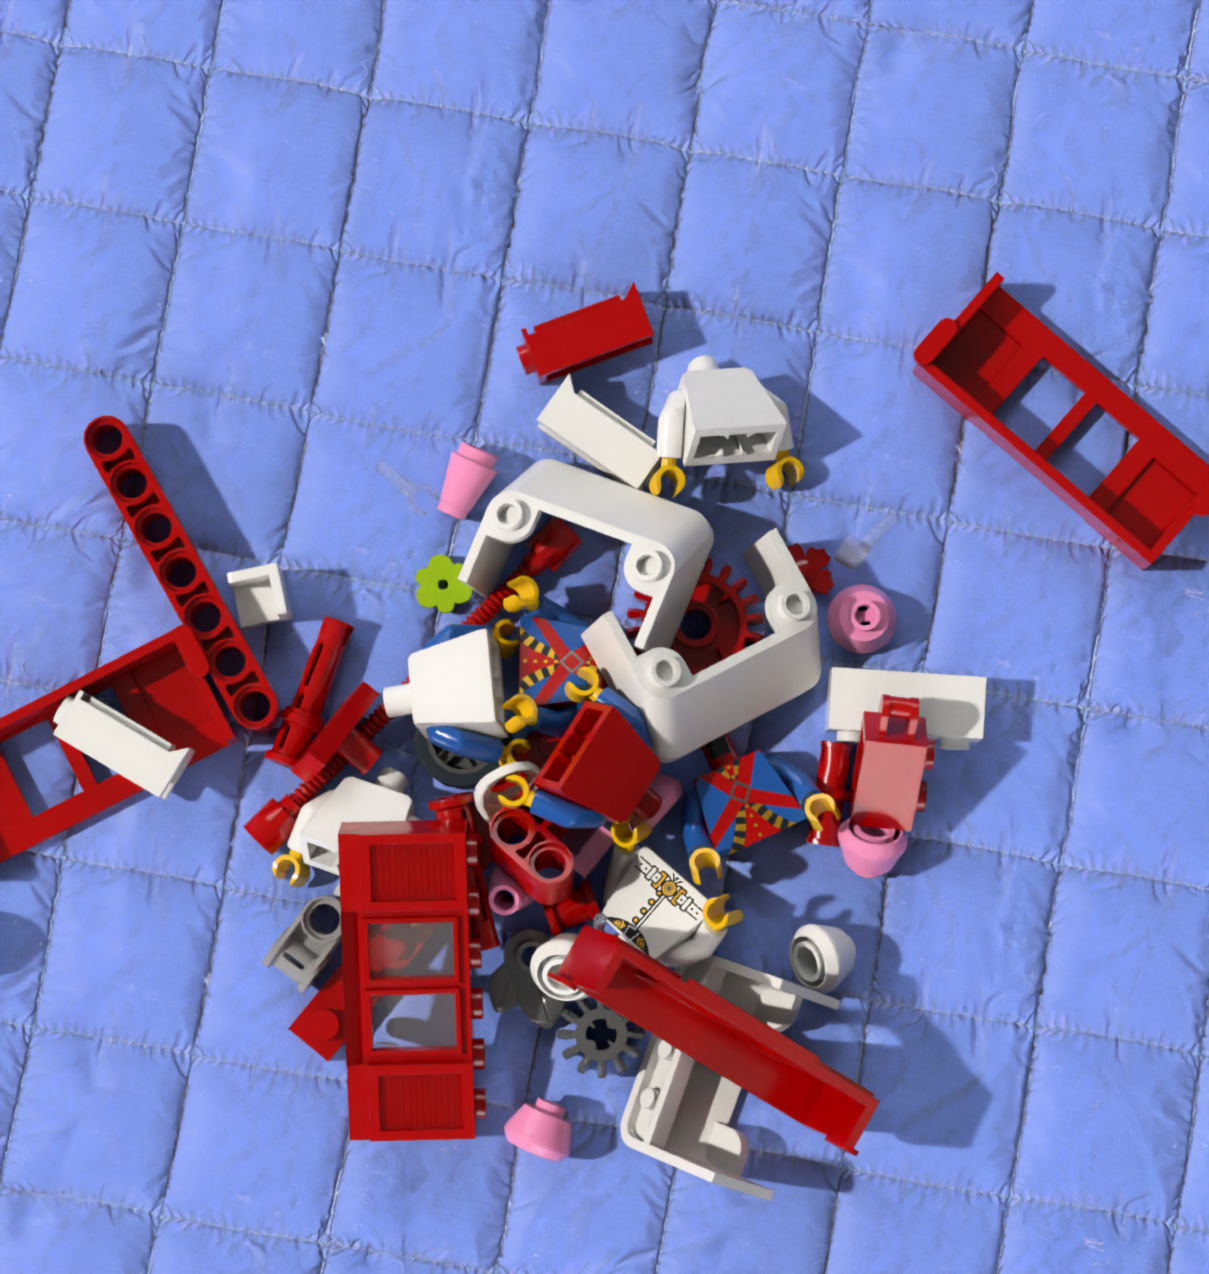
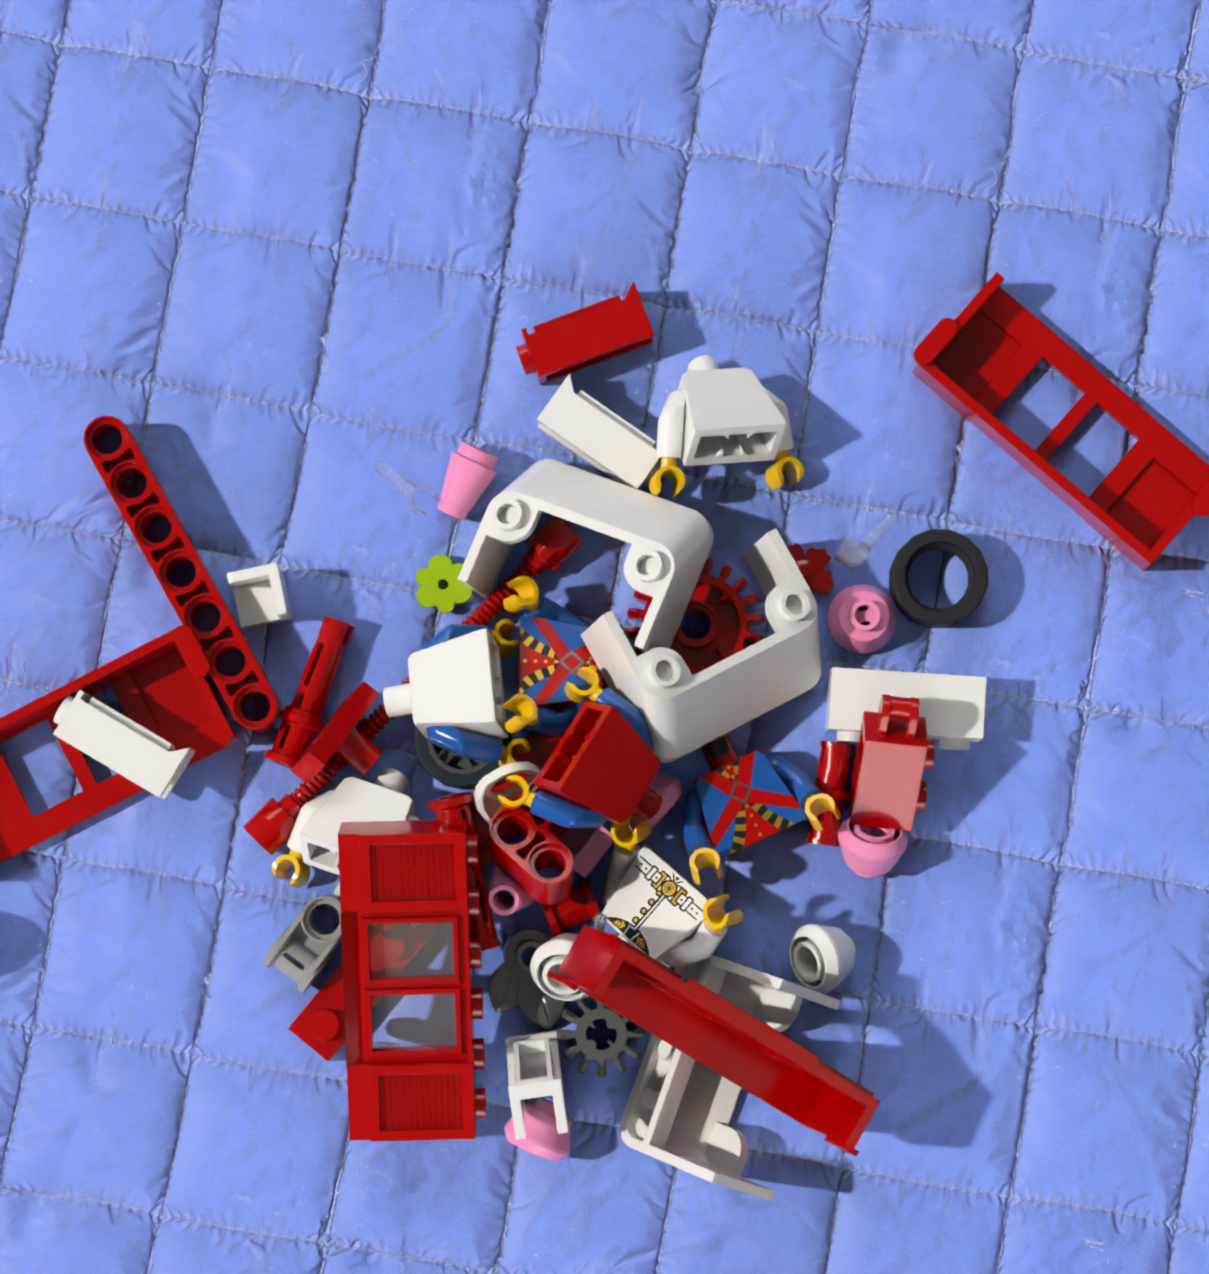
none -> white window [505,1031,568,1140]
none -> black tyre [889,529,988,628]

